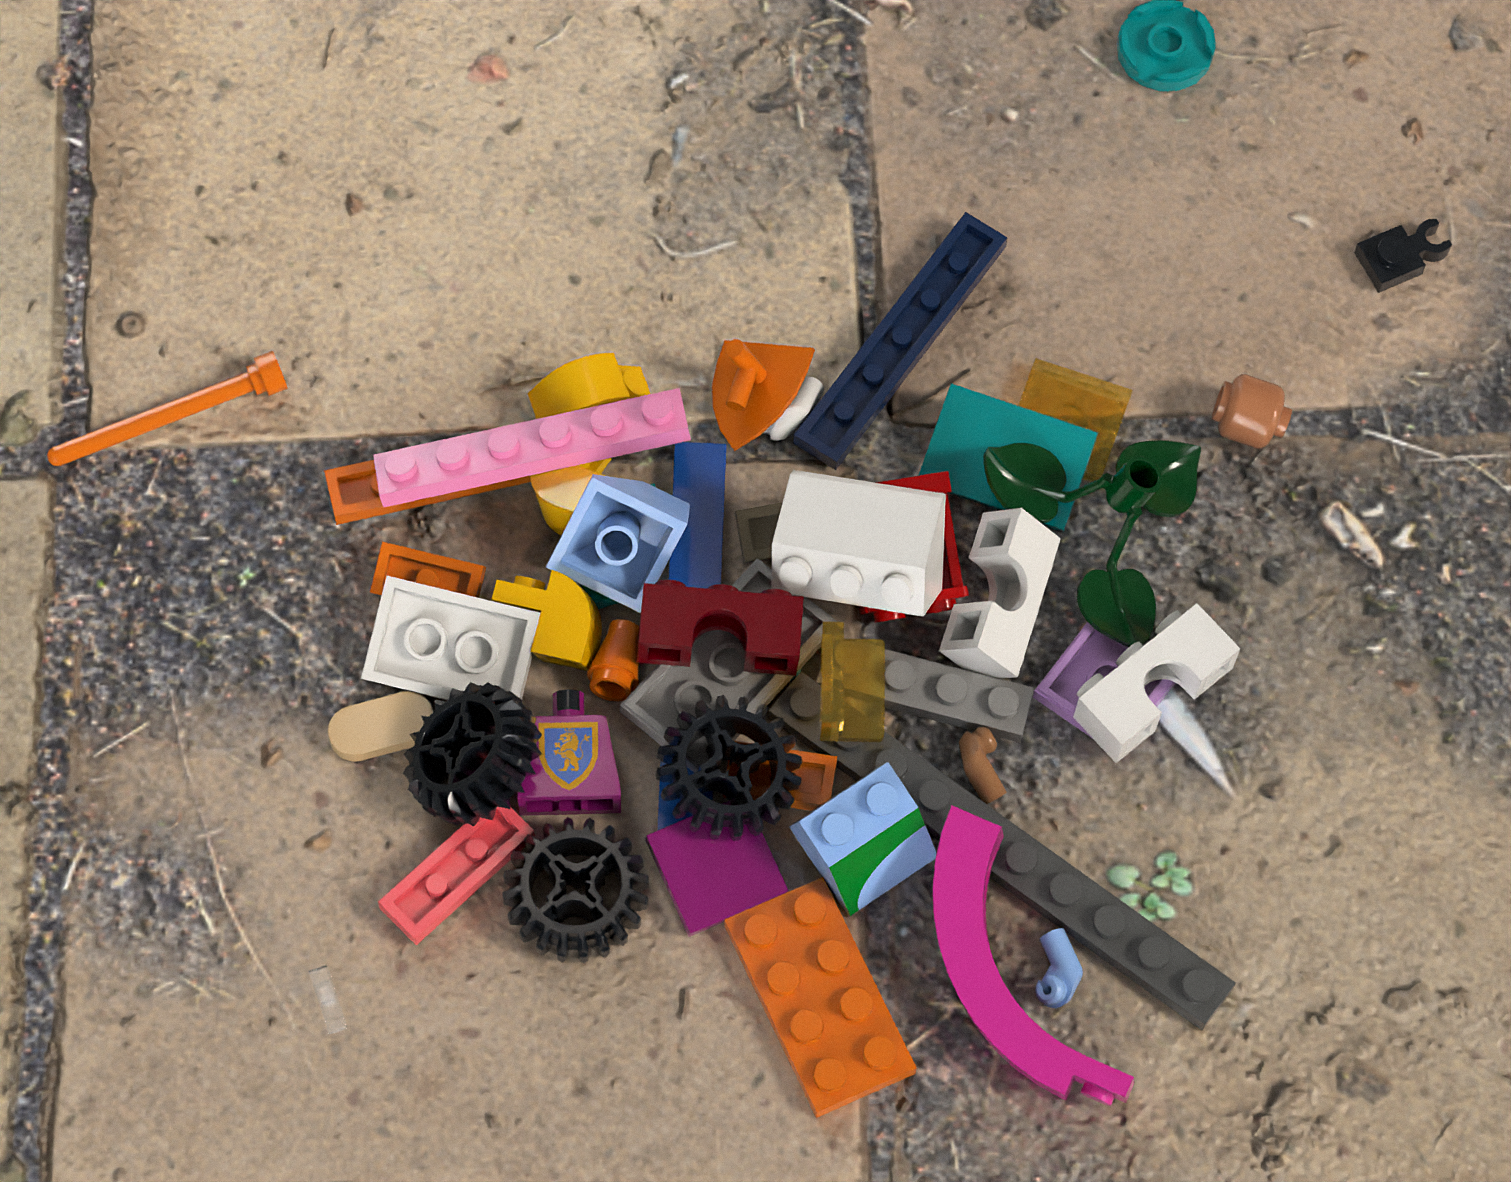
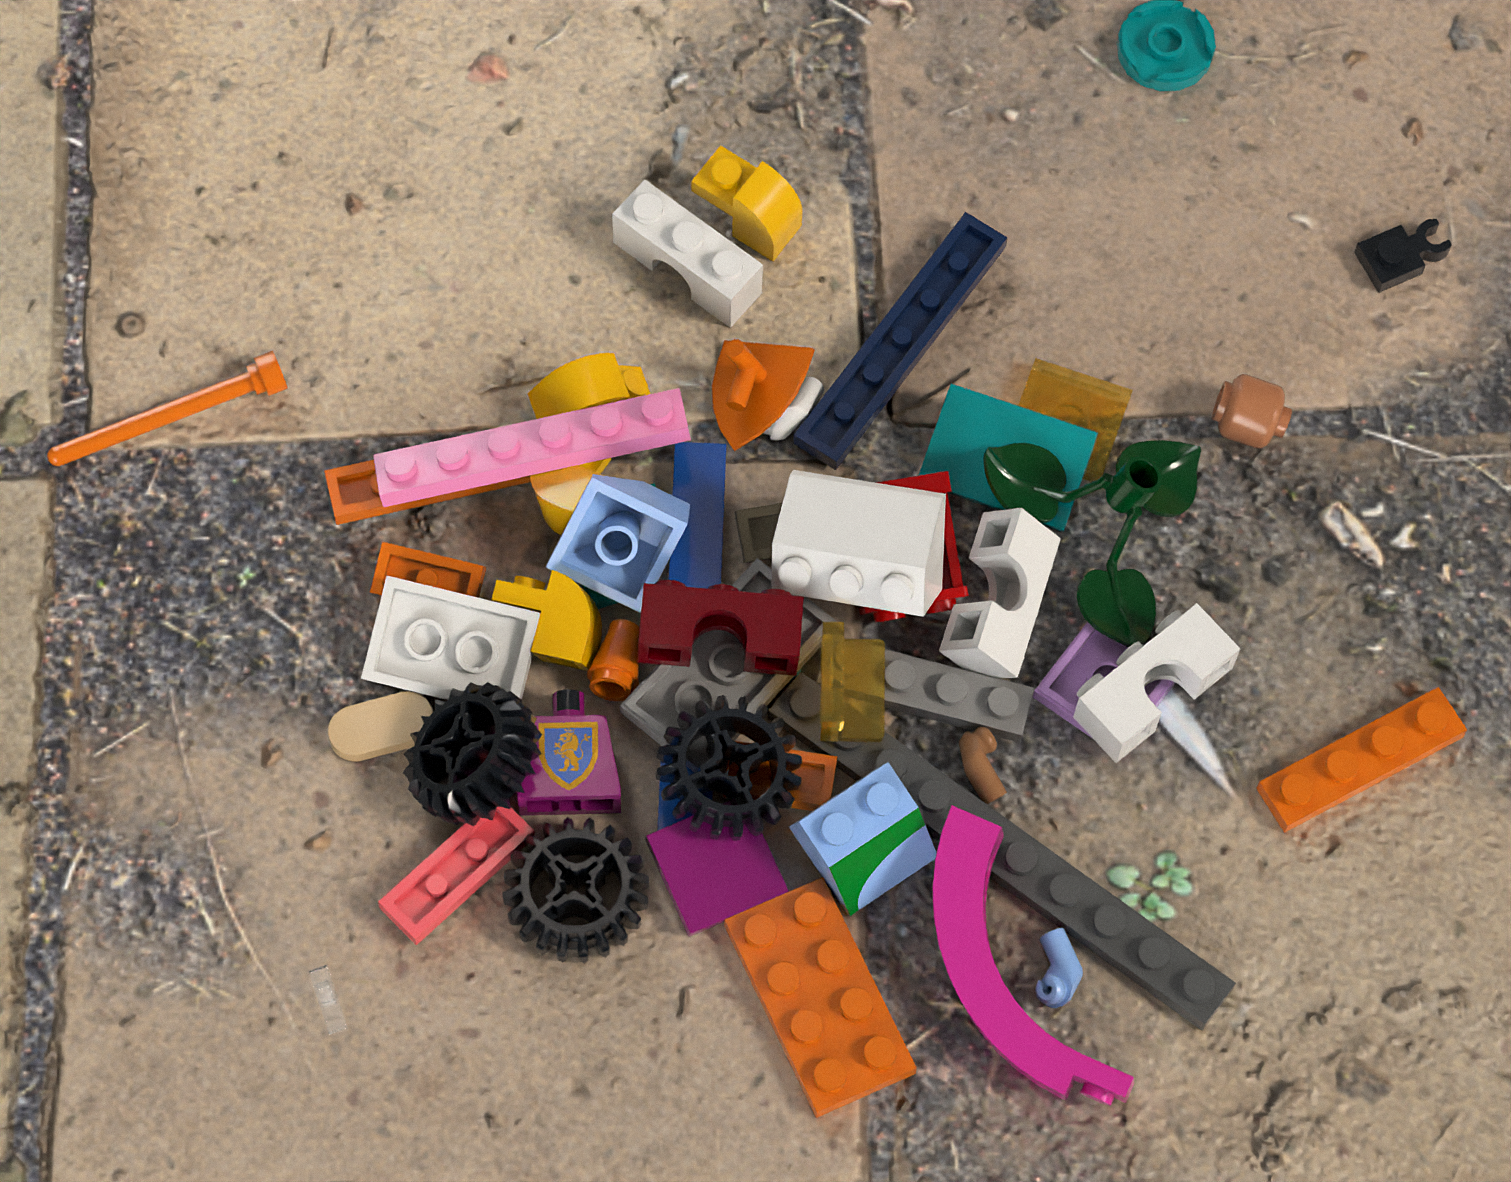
none -> white arch [612,179,763,328]
none -> yellow brick [691,145,803,262]
none -> orange plate [1256,687,1467,833]

